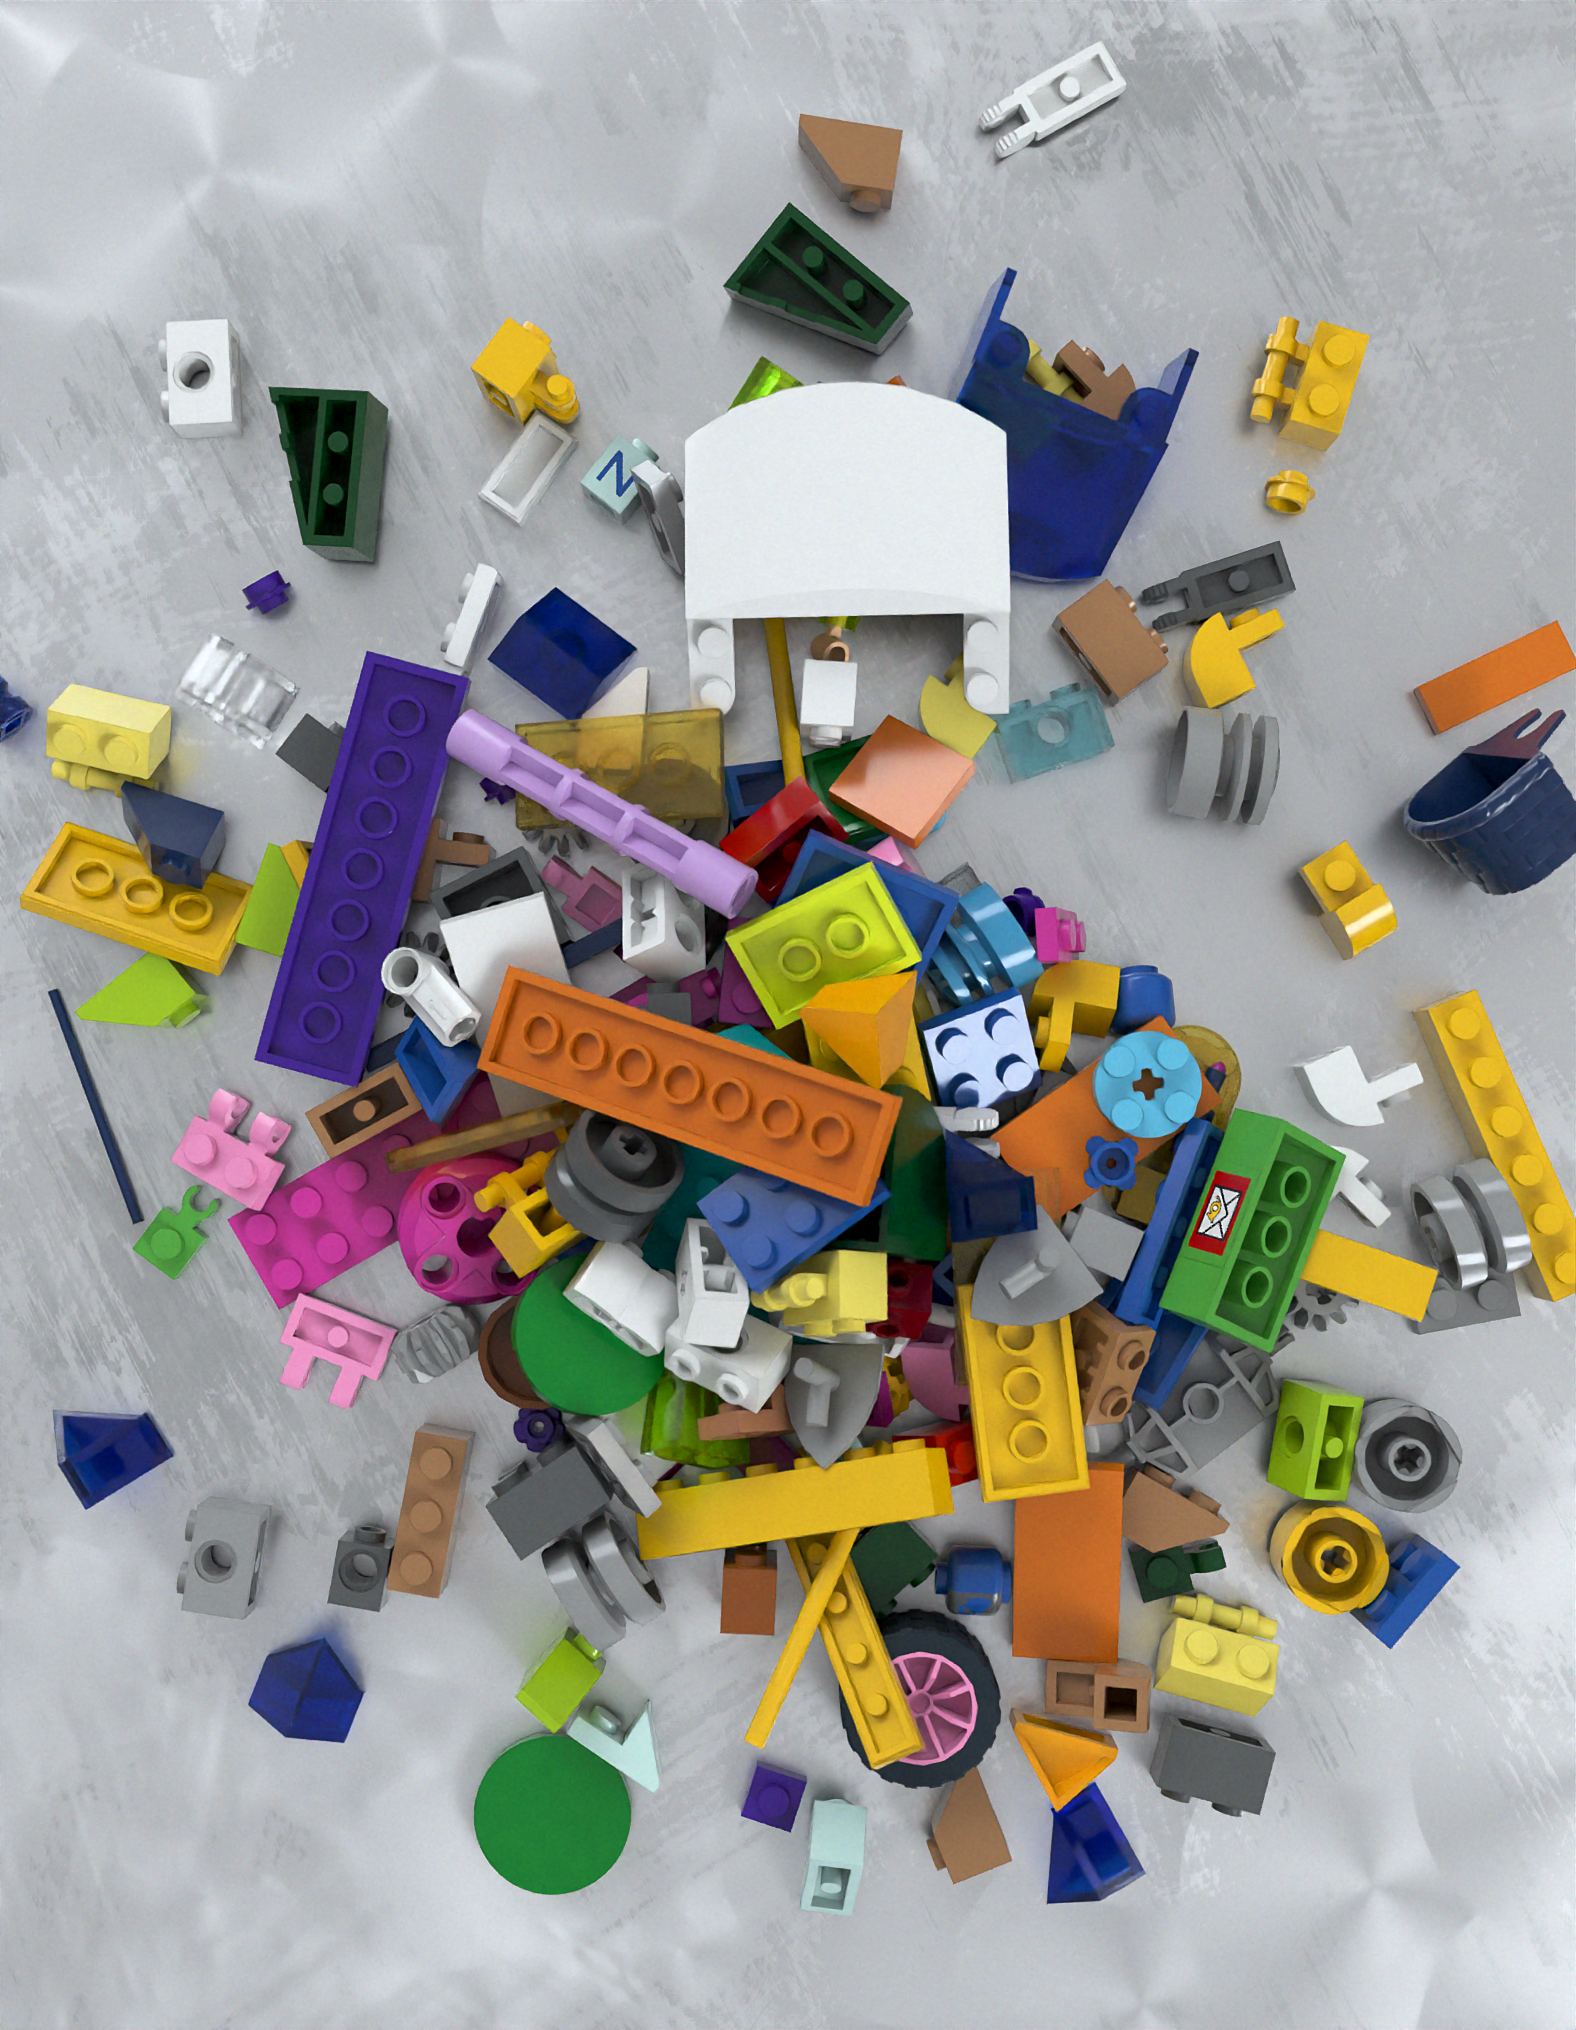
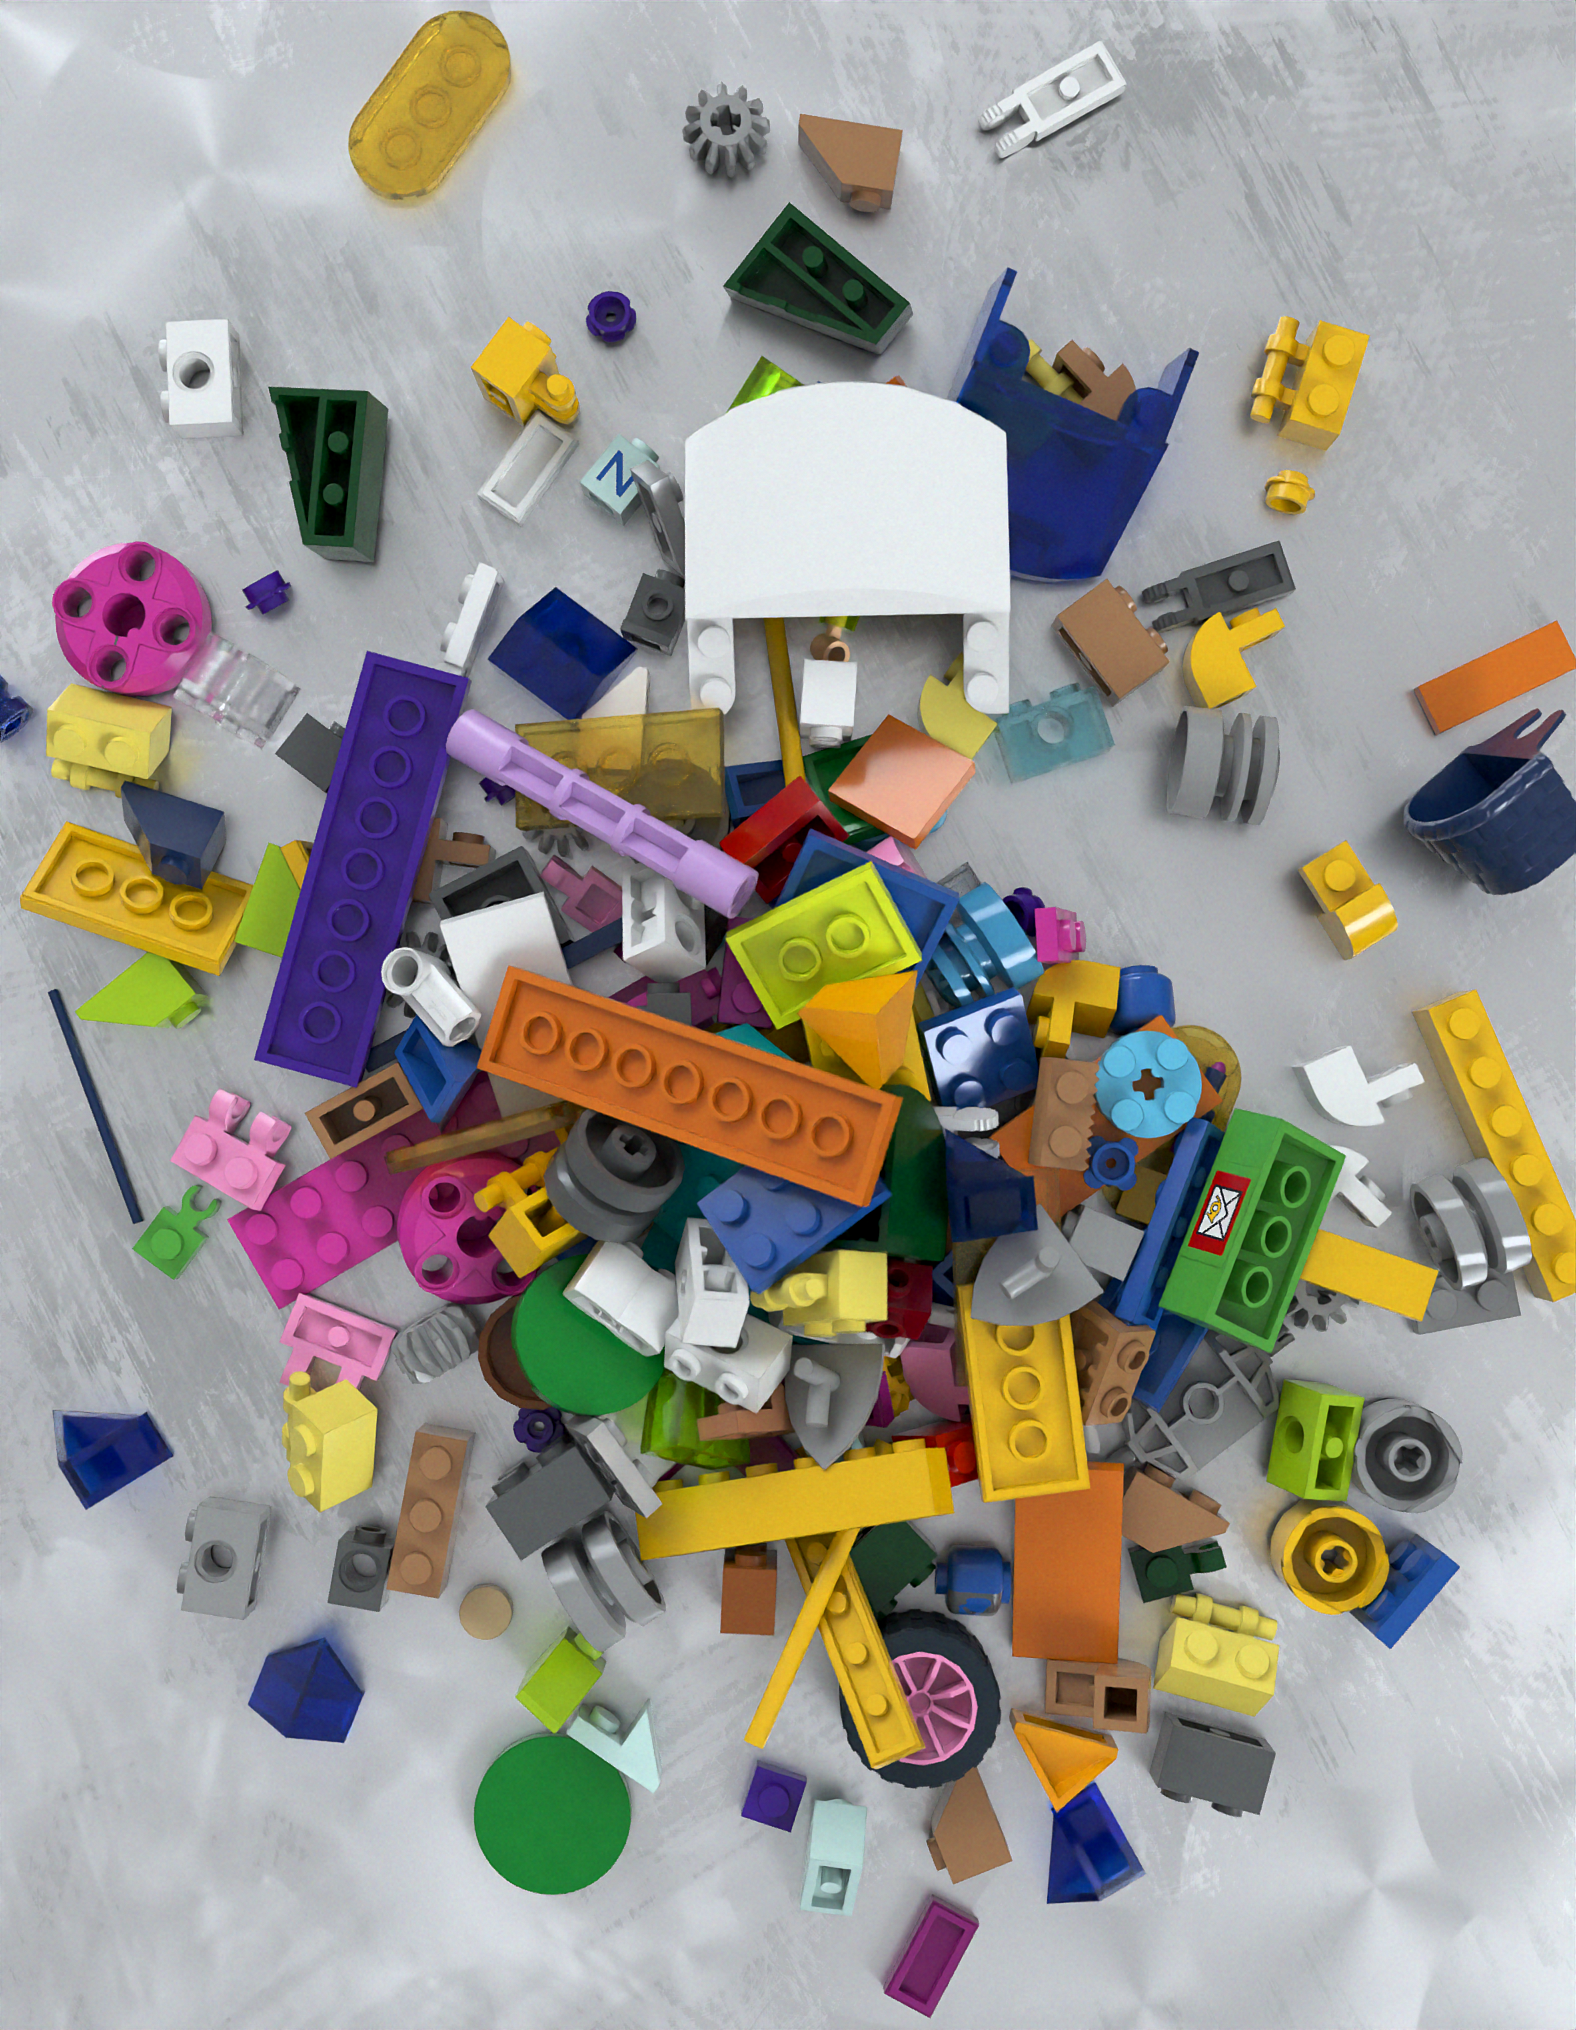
none -> dark pink piece [52,541,212,697]
none -> light yellow brick [282,1371,377,1513]
none -> clear yellow tile [348,10,511,200]
none -> tan tile [459,1584,513,1640]
none -> dark purple plate [586,291,636,343]
none -> dark grey brick [620,569,686,656]
none -> light grey gear [682,81,770,178]
none -> magenta tile [883,1894,979,2018]
none -> medium nougat brick [1028,1057,1101,1171]

